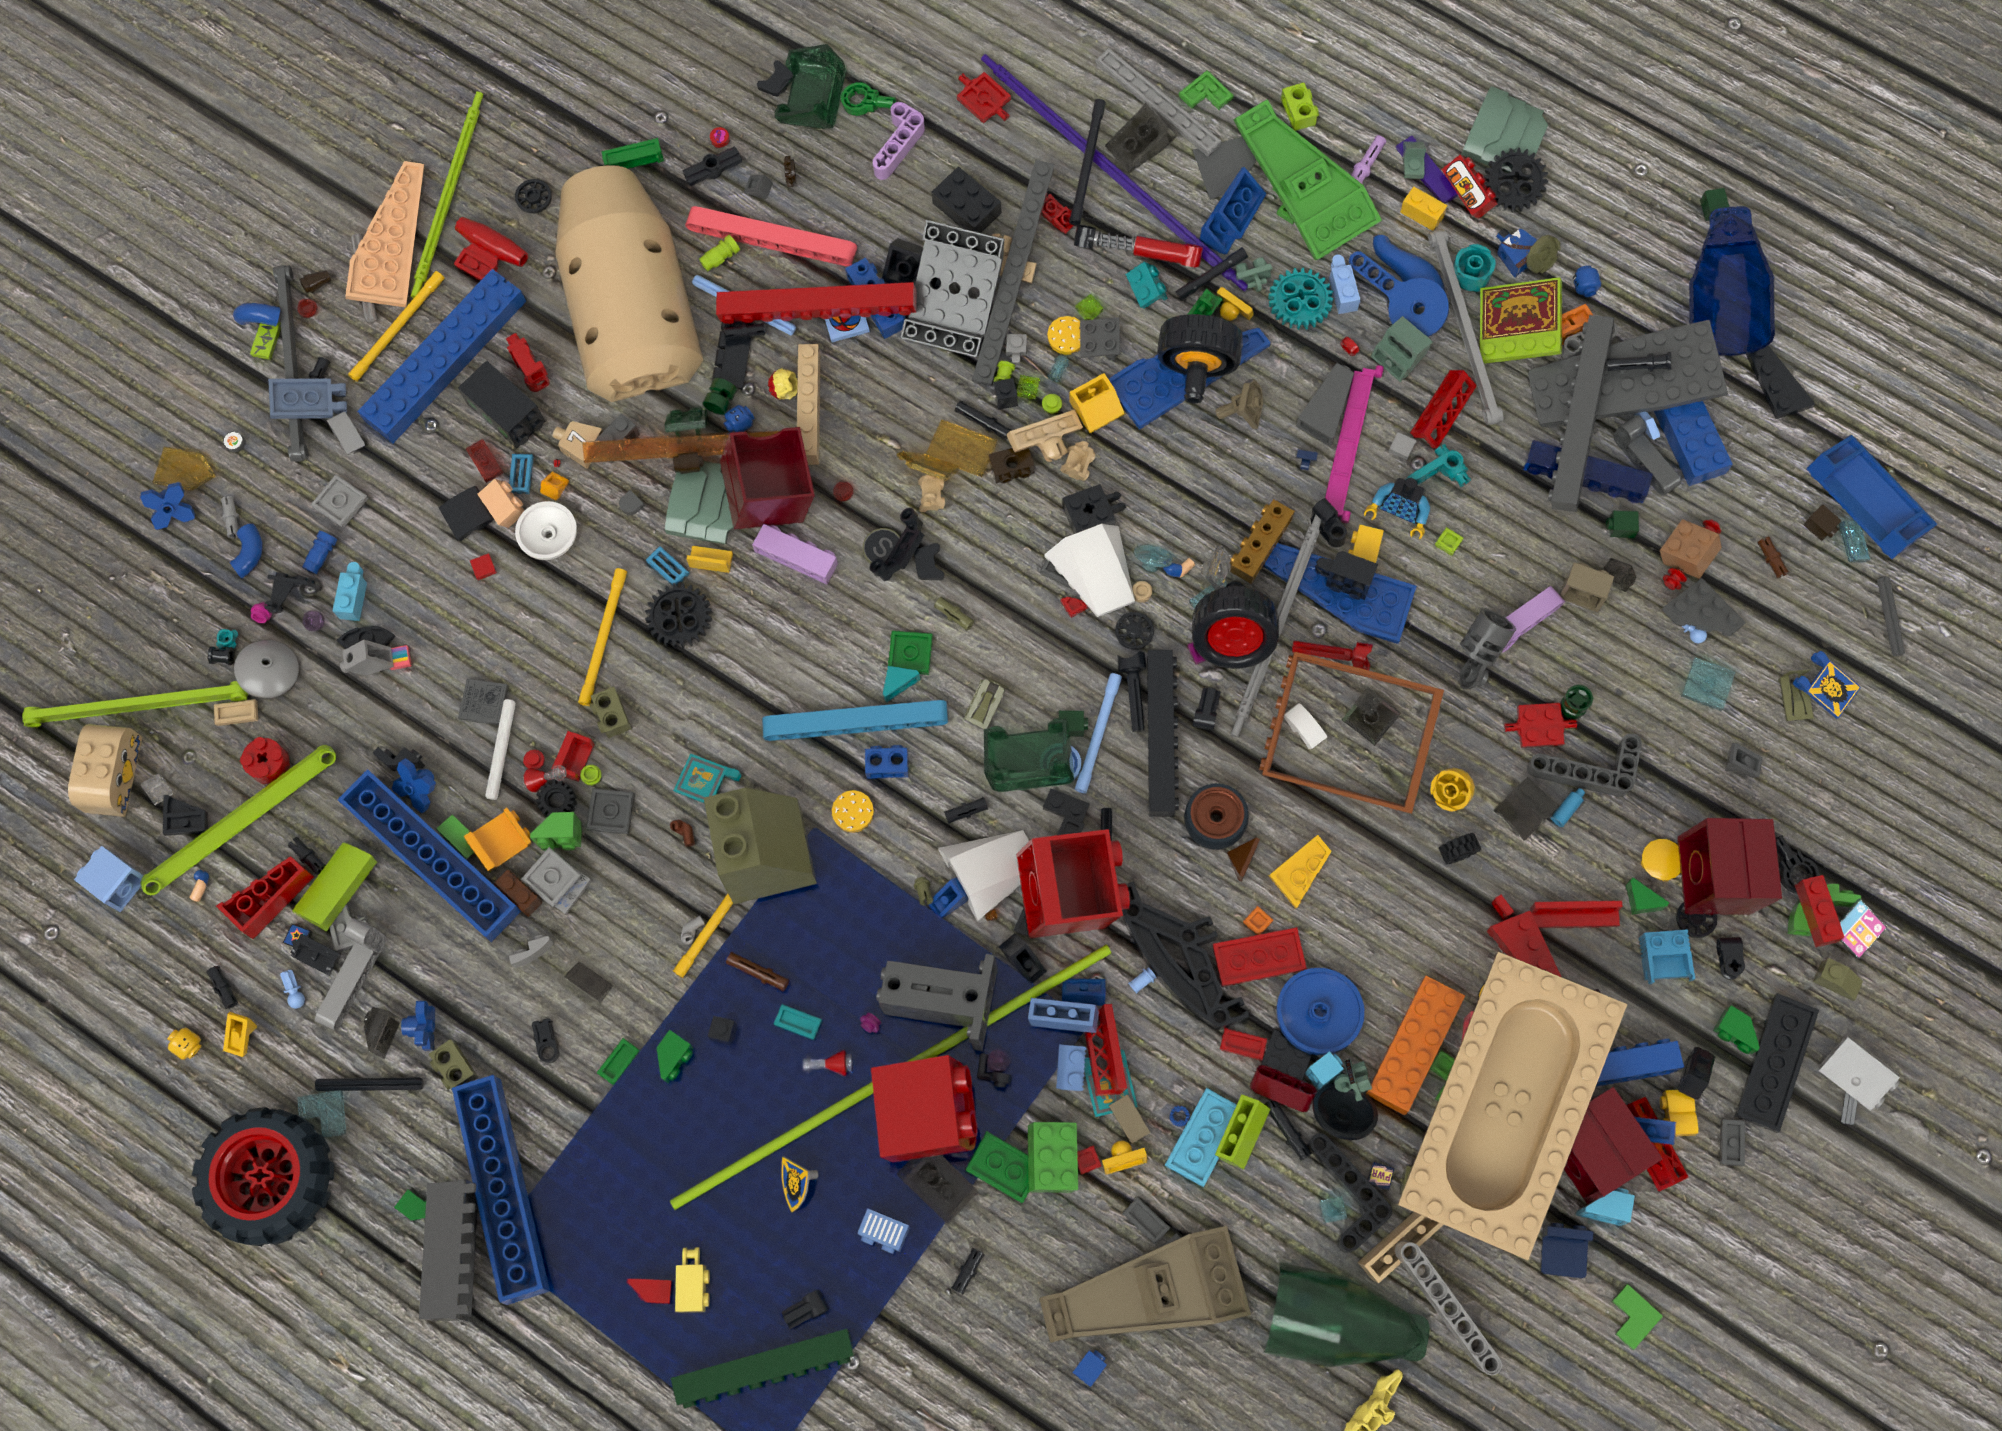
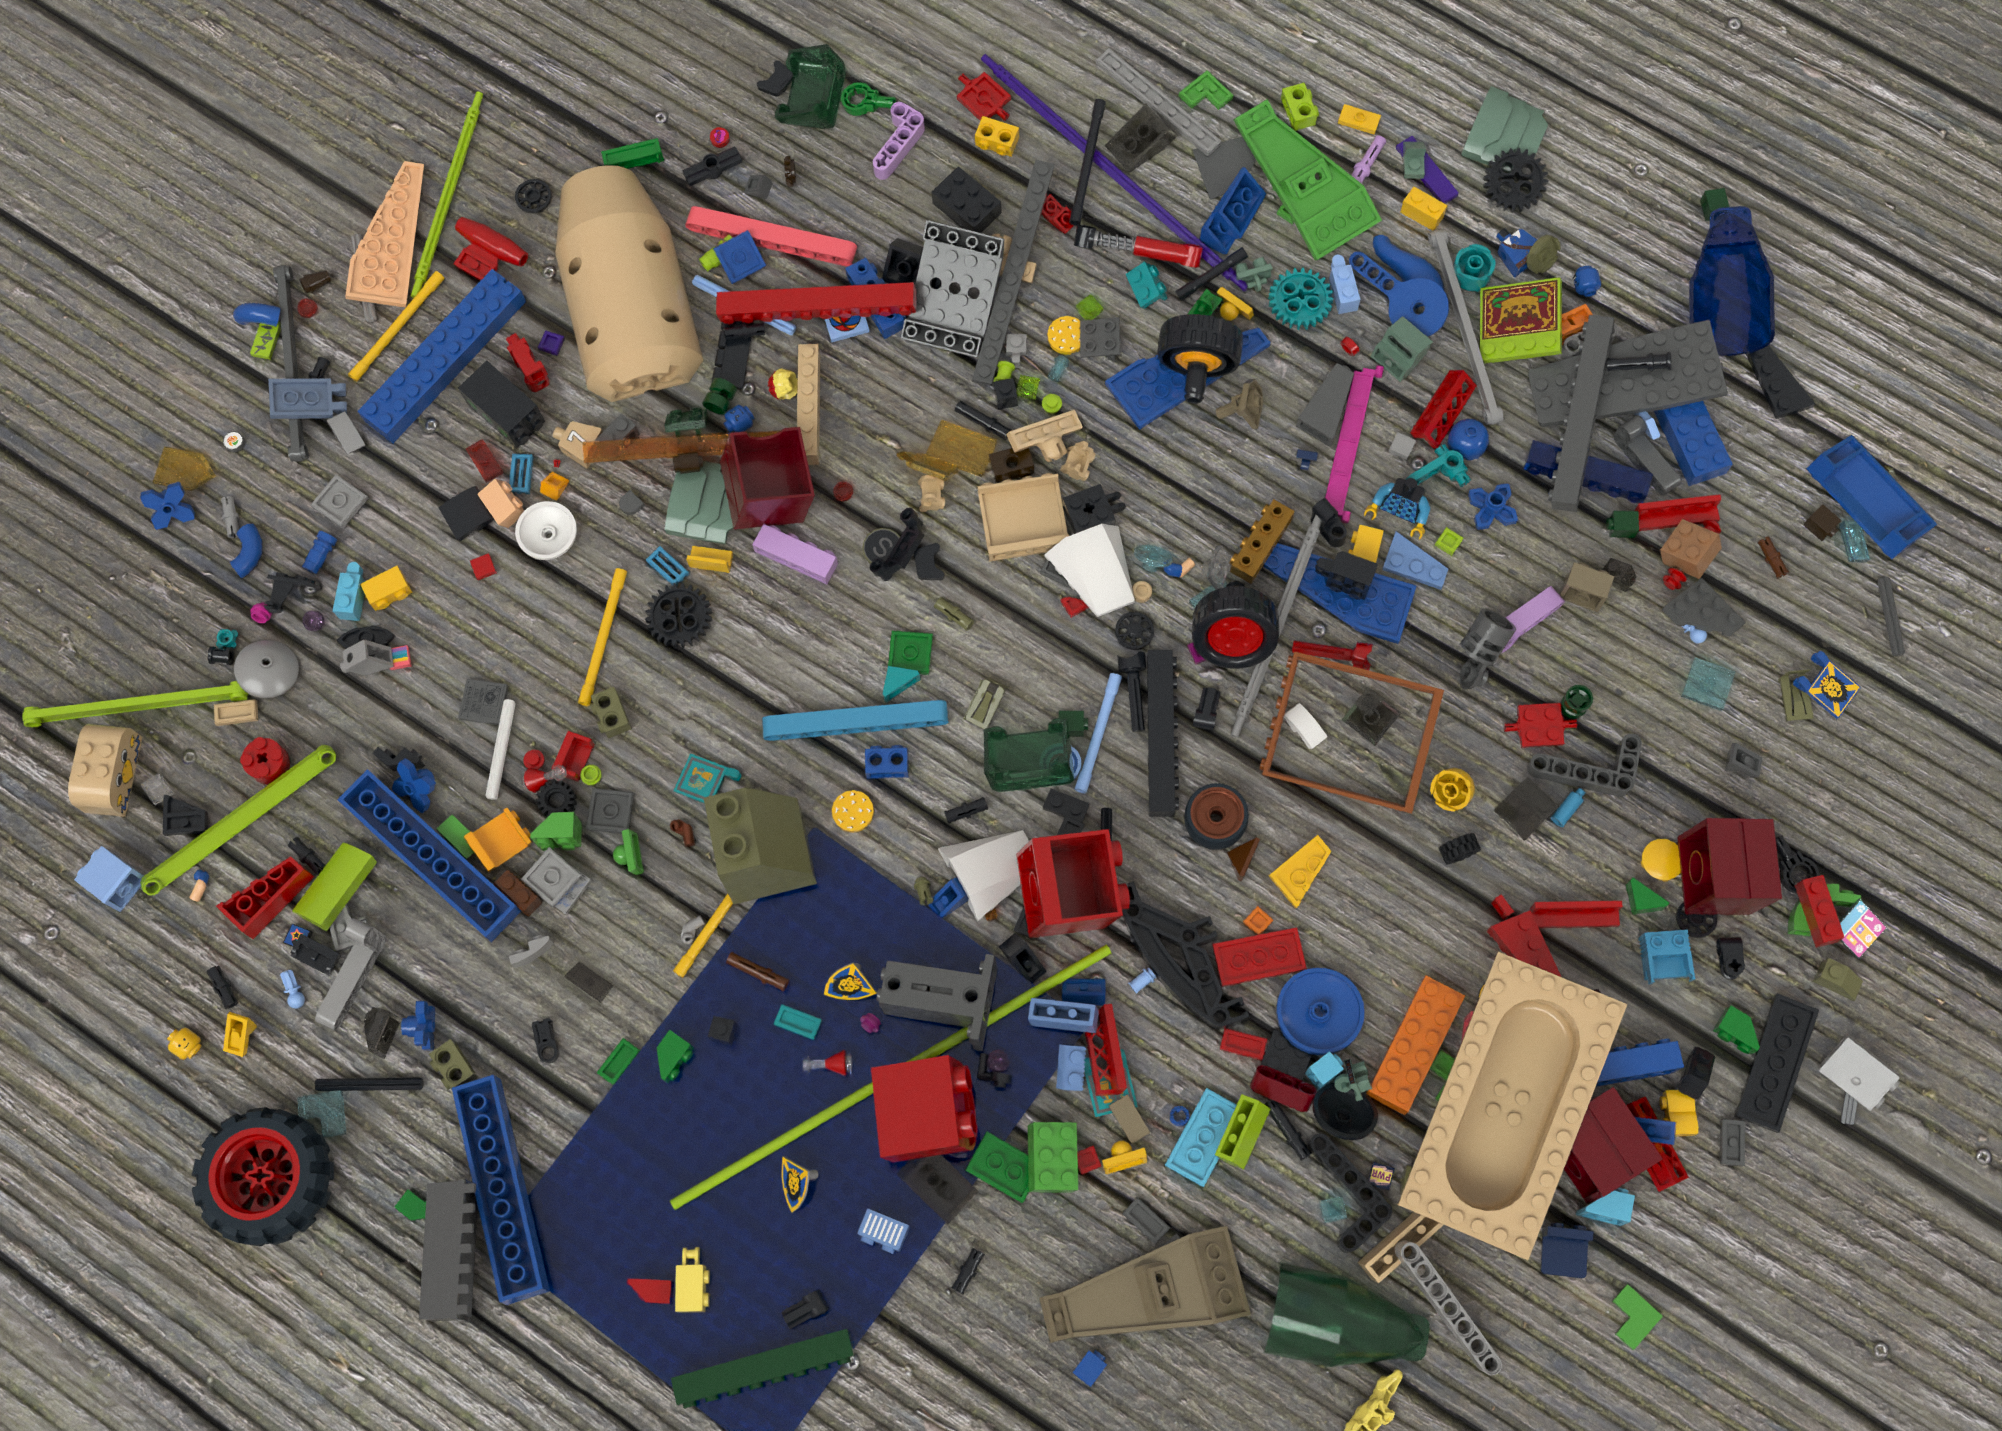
yellow slope [1069,373,1125,433] -> none
brick [1441,154,1498,219] -> none
none -> yellow brick [360,566,413,611]
none -> dark purple tile [538,330,565,356]
none -> bright green tile [613,829,644,875]
none -> blue tile [713,230,766,284]
none -> shield [824,962,877,1000]
none -> yellow brick [975,116,1019,157]
none -> tan panel [977,473,1069,562]
none -> yellow plate [1338,104,1381,135]
none -> medium blue wing [1382,532,1448,590]
none -> blue cylinder [1447,419,1489,461]
none -> blue plant [1468,483,1518,530]
none -> red fence [1634,494,1721,531]

